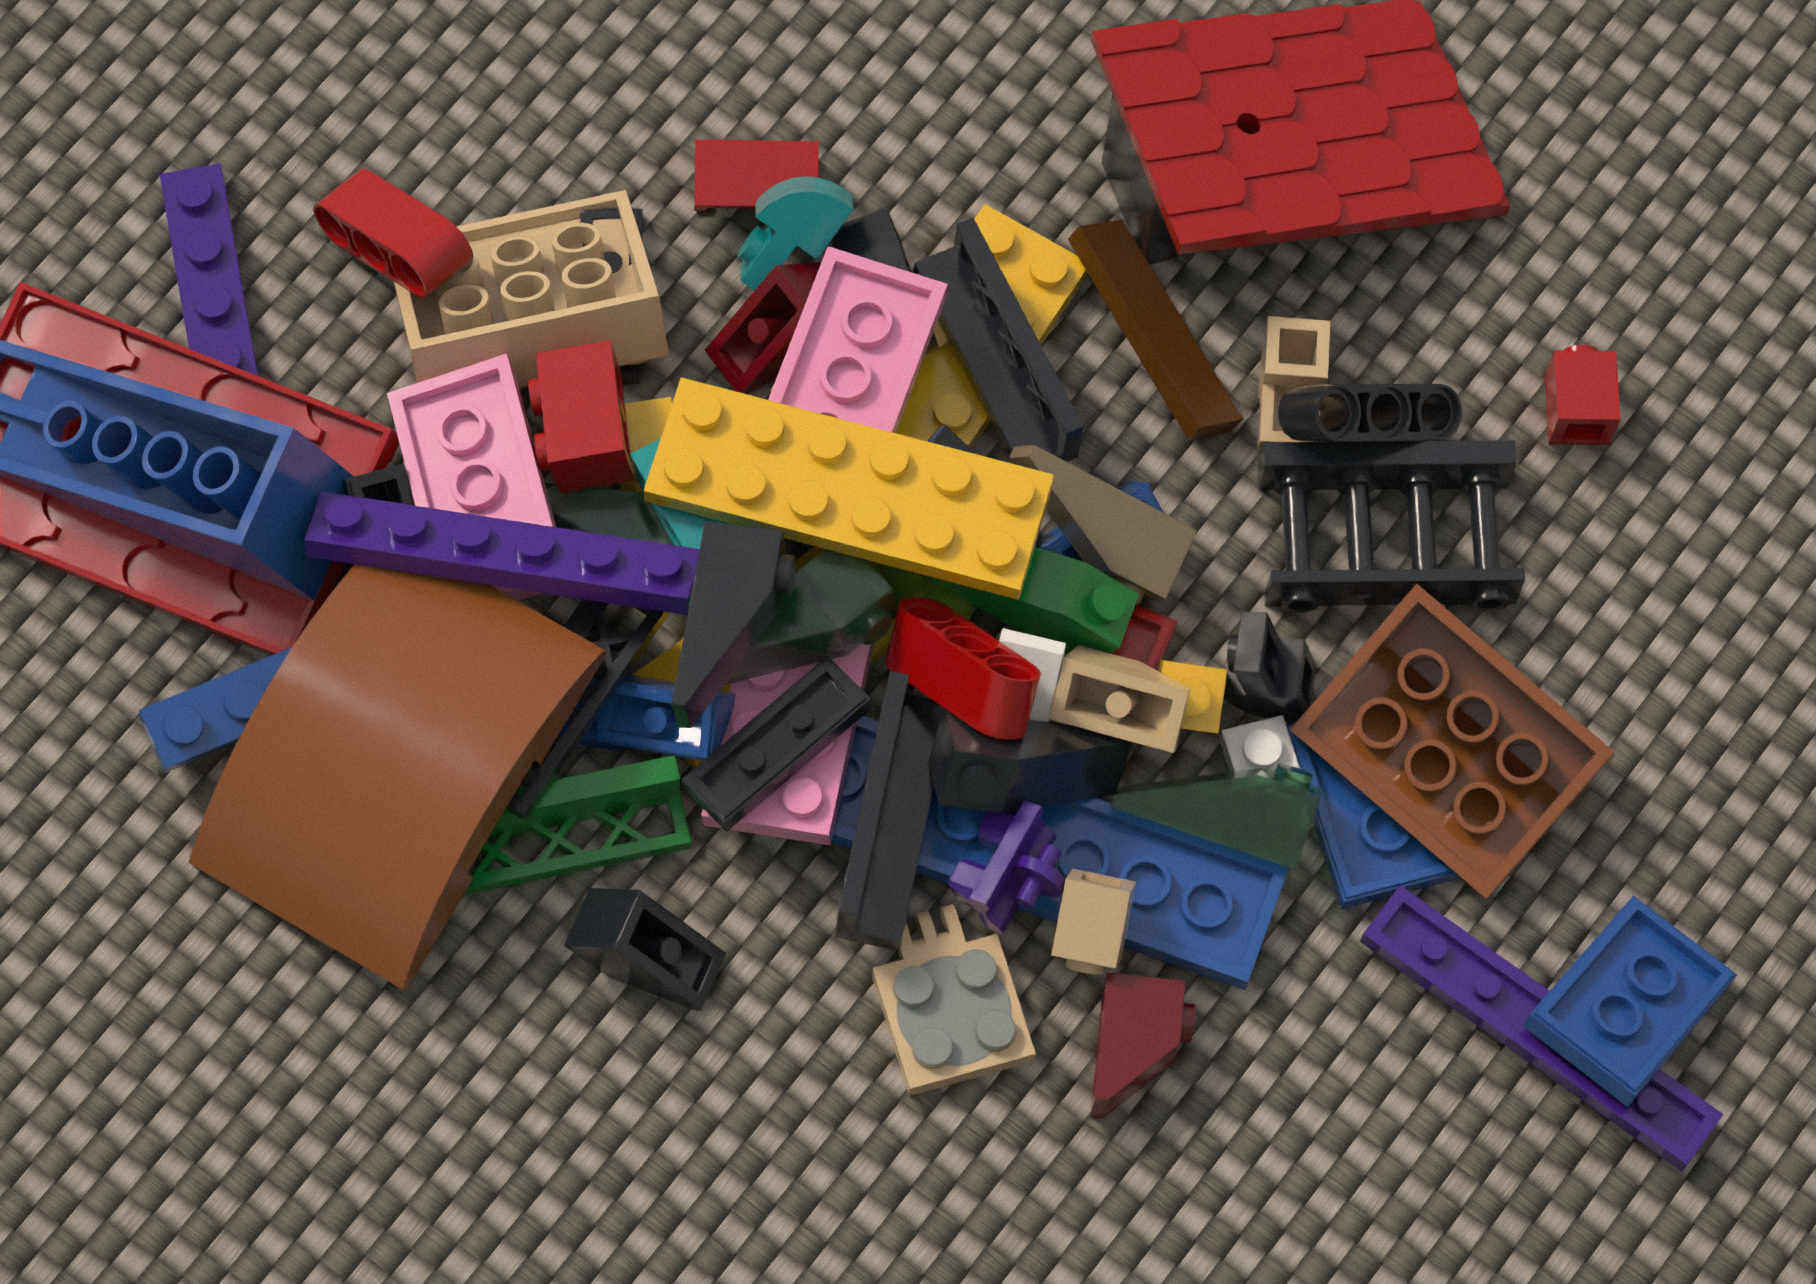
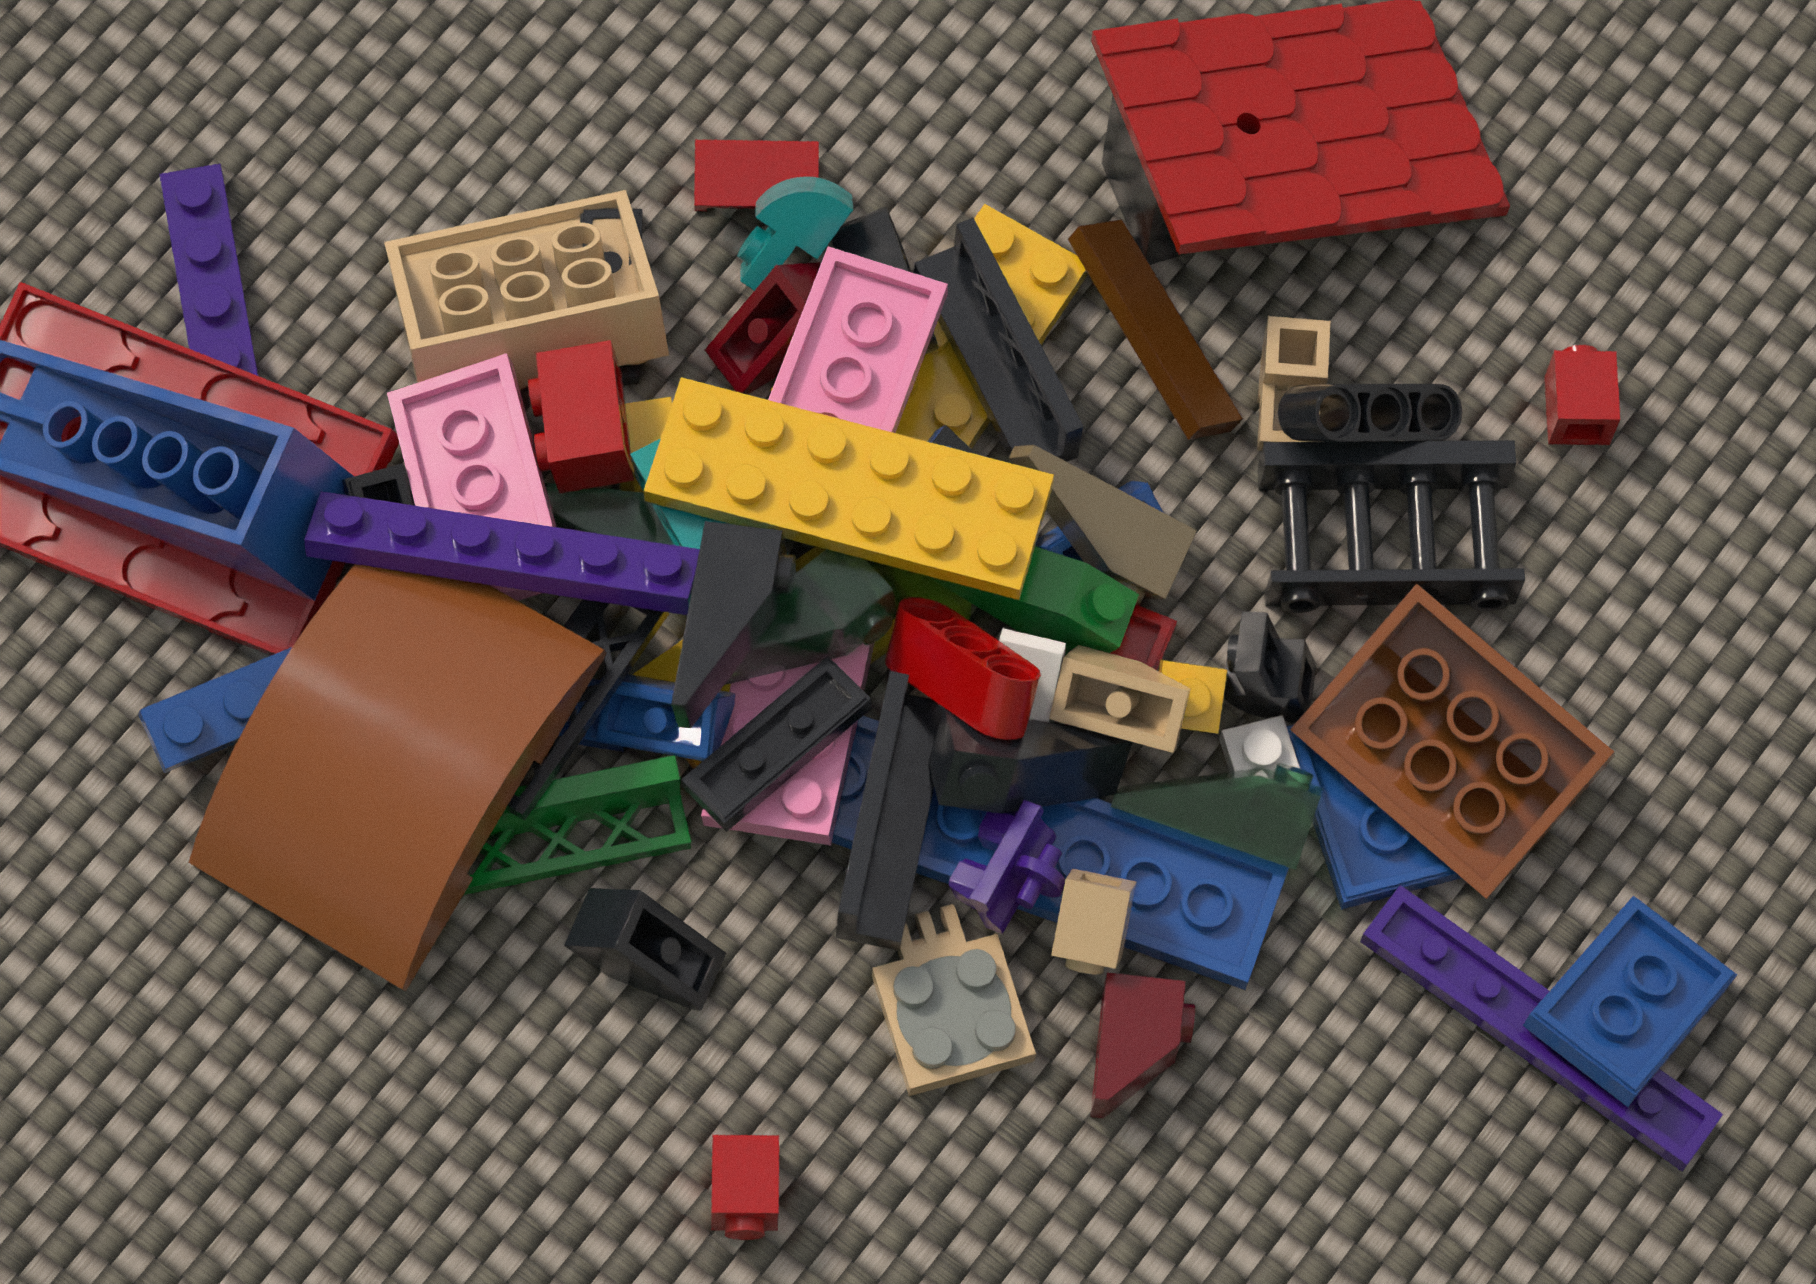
red beam [313,169,474,298] -> none
none -> red brick [711,1135,779,1240]

